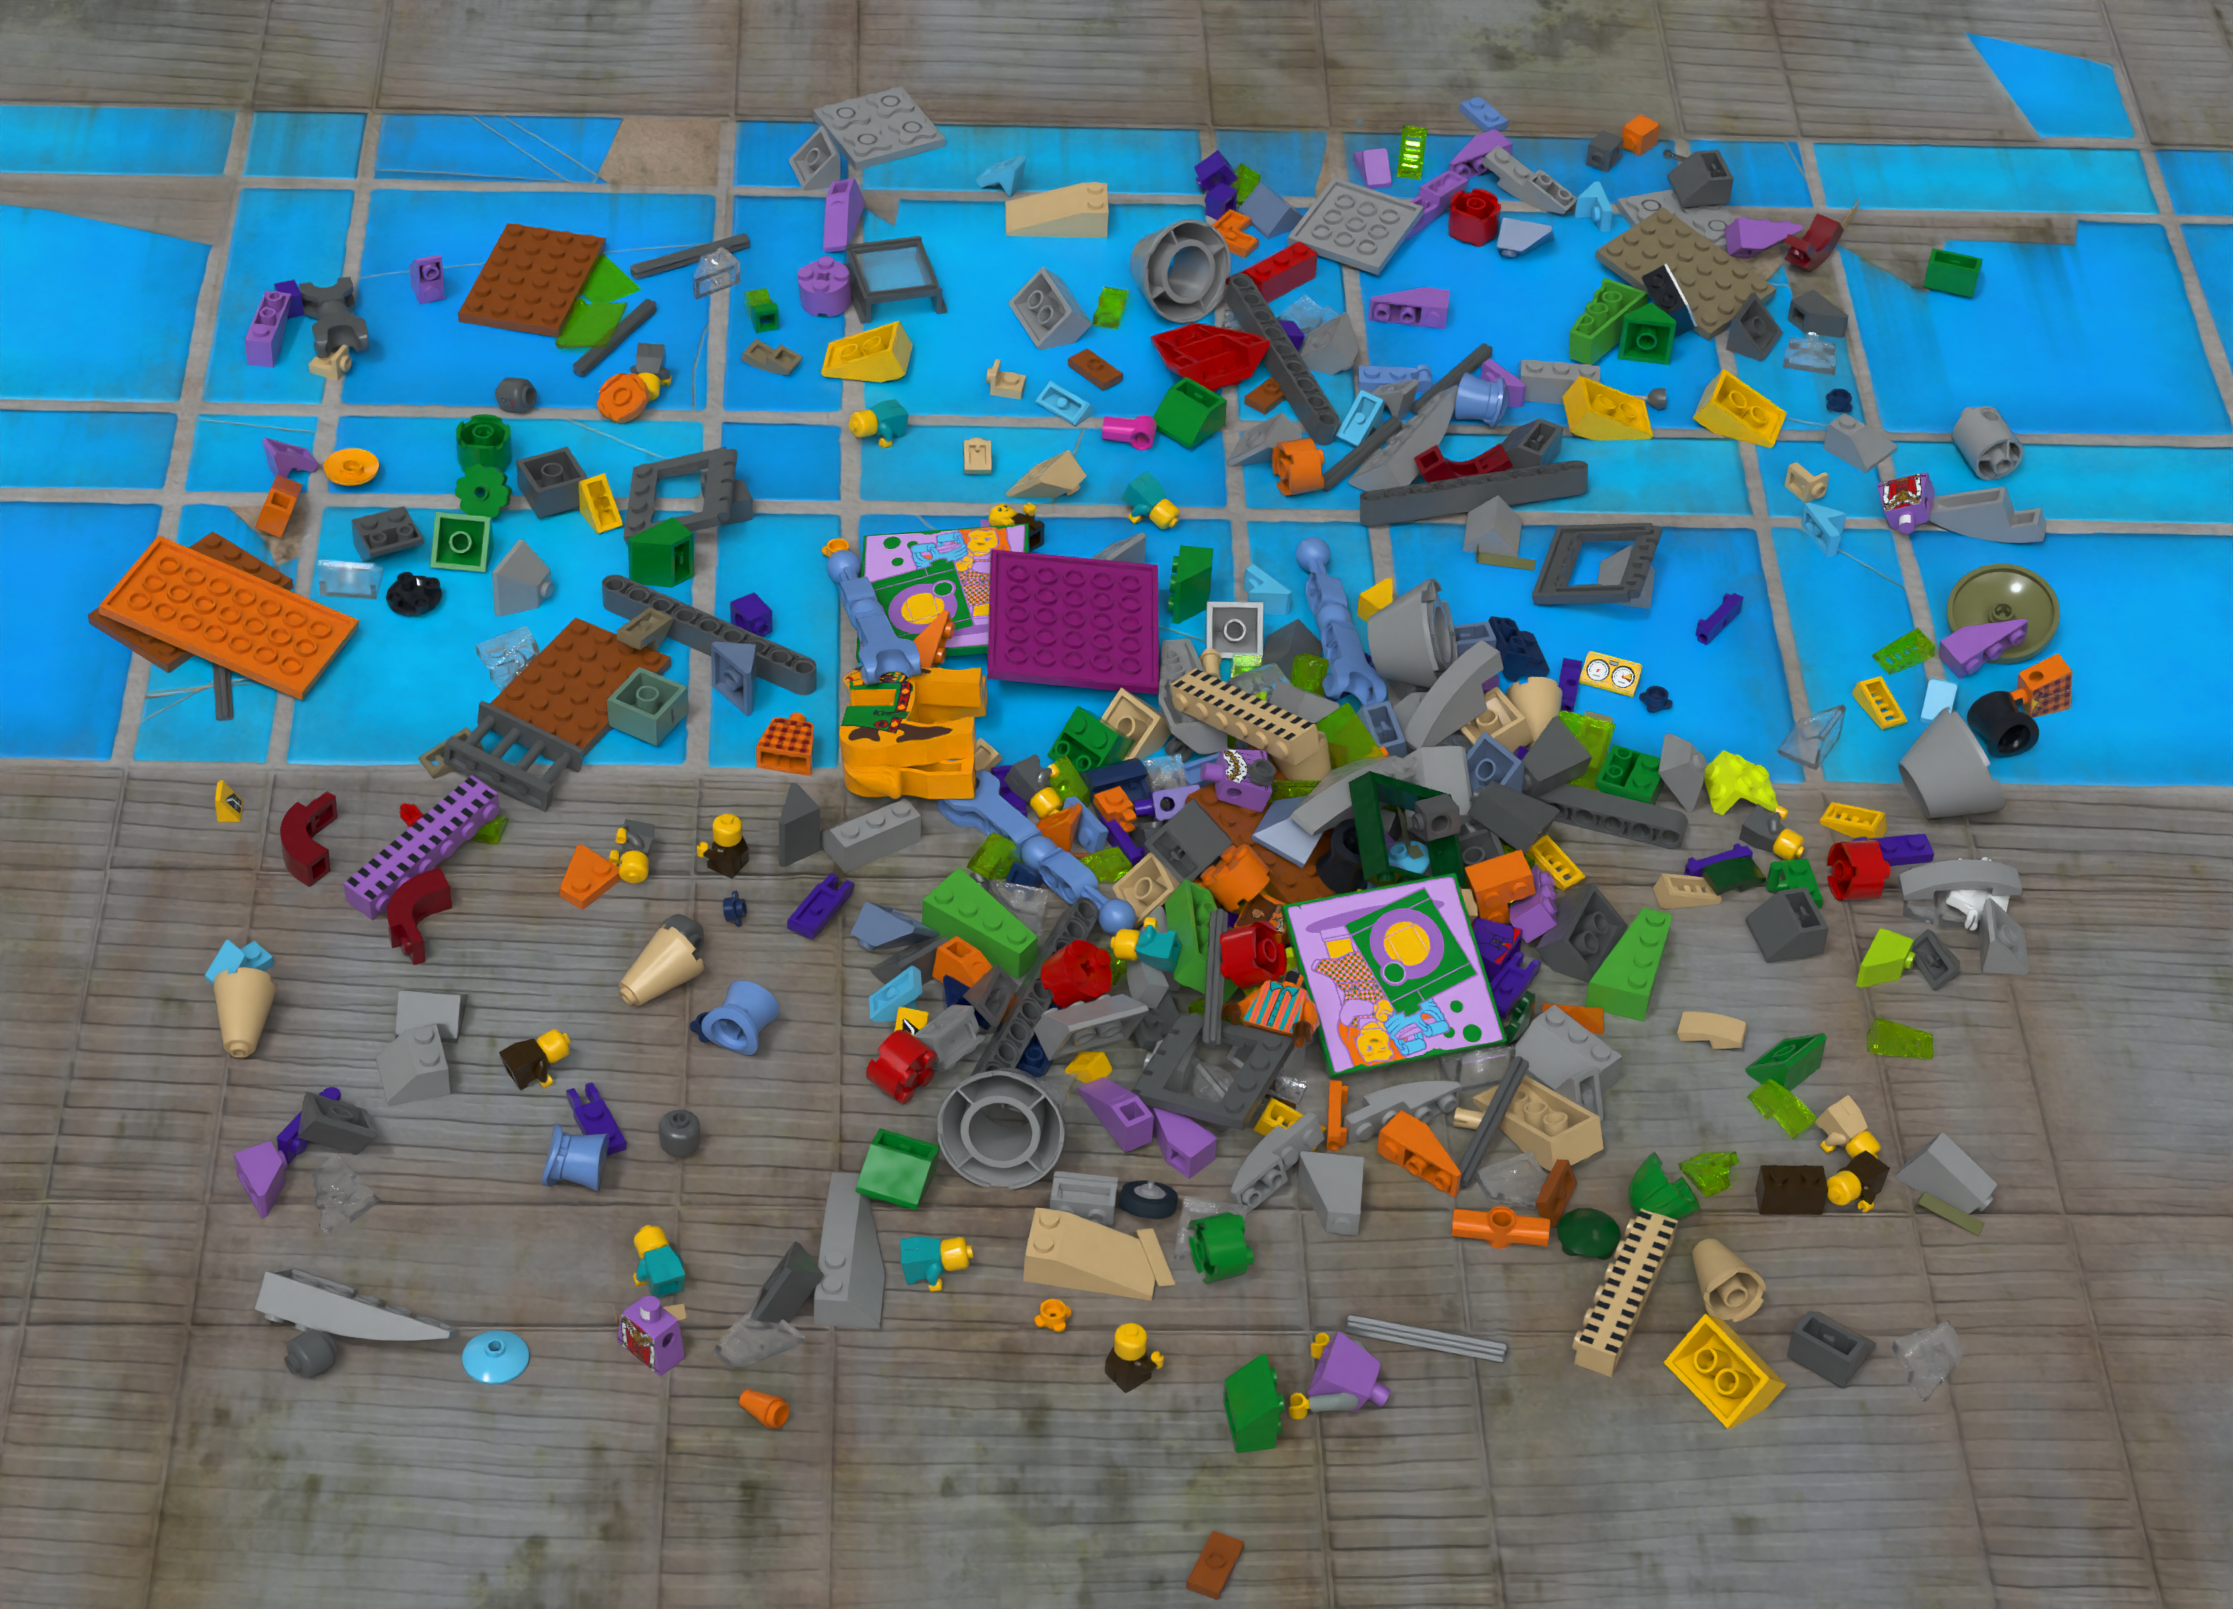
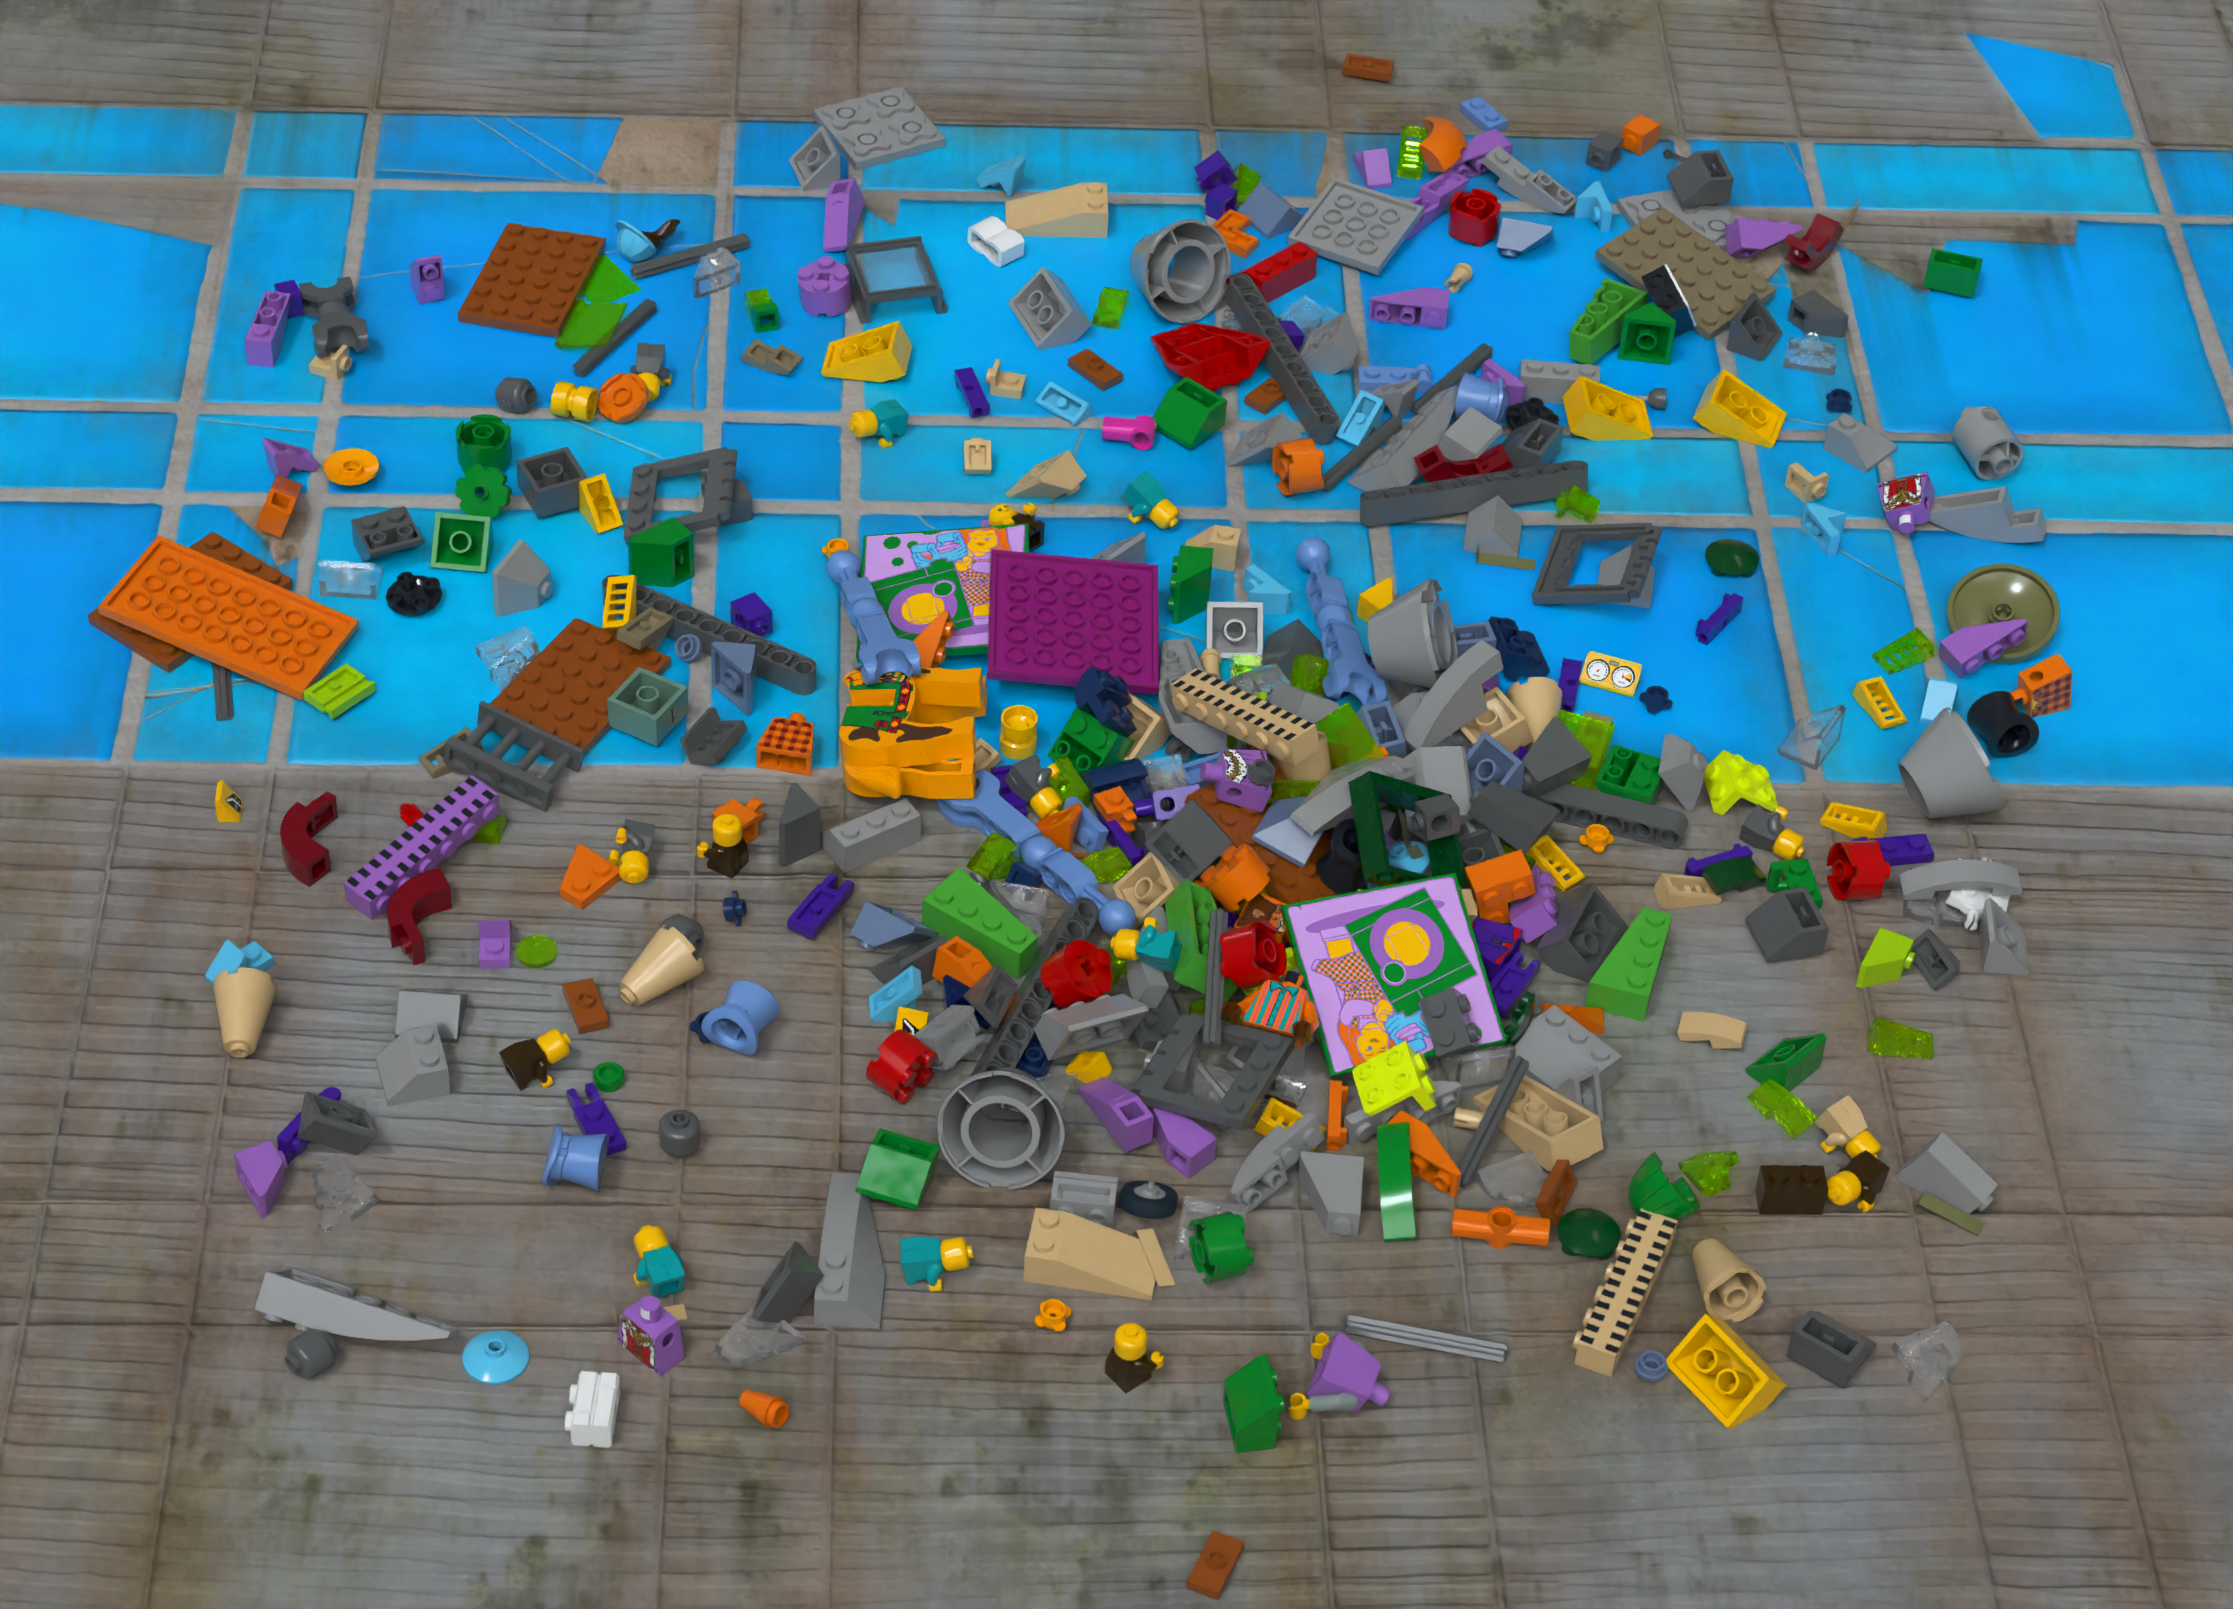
none -> lime plate [303,663,376,719]
none -> medium lavender slope [478,920,512,969]
none -> clear neon green piece [516,935,557,968]
none -> yellow wheel [550,381,598,423]
none -> dark orange plate [562,978,610,1034]
none -> white brick [565,1371,620,1448]
none -> green tile [593,1062,625,1092]
none -> yellow slope [603,575,637,633]
none -> medium azure piece [615,219,681,262]
none -> sand blue plate [675,634,702,663]
none -> dark grey bracket [680,707,748,765]
none -> orange brick [712,797,764,845]
none -> dark purple piece [954,367,990,418]
none -> white brick [967,216,1025,267]
none -> yellow wheel [1000,705,1038,760]
none -> dark blue brick [1075,666,1137,737]
none -> tan slope [1185,525,1242,572]
none -> dark orange plate [1342,53,1394,82]
none -> neon yellow bracket [1352,1041,1437,1116]
none -> green slope [1377,1122,1417,1242]
none -> orange brick [1418,116,1467,172]
none -> dark grey bracket [1419,987,1480,1060]
none -> light grey slope [1438,406,1503,461]
none -> tan pin [1444,263,1472,293]
none -> black dish [1506,397,1559,430]
none -> clear neon green bracket [1555,485,1600,524]
none -> light orange plate [1579,824,1614,853]
none -> sand blue plate [1634,1350,1668,1382]
none -> dark green dish [1705,539,1759,578]

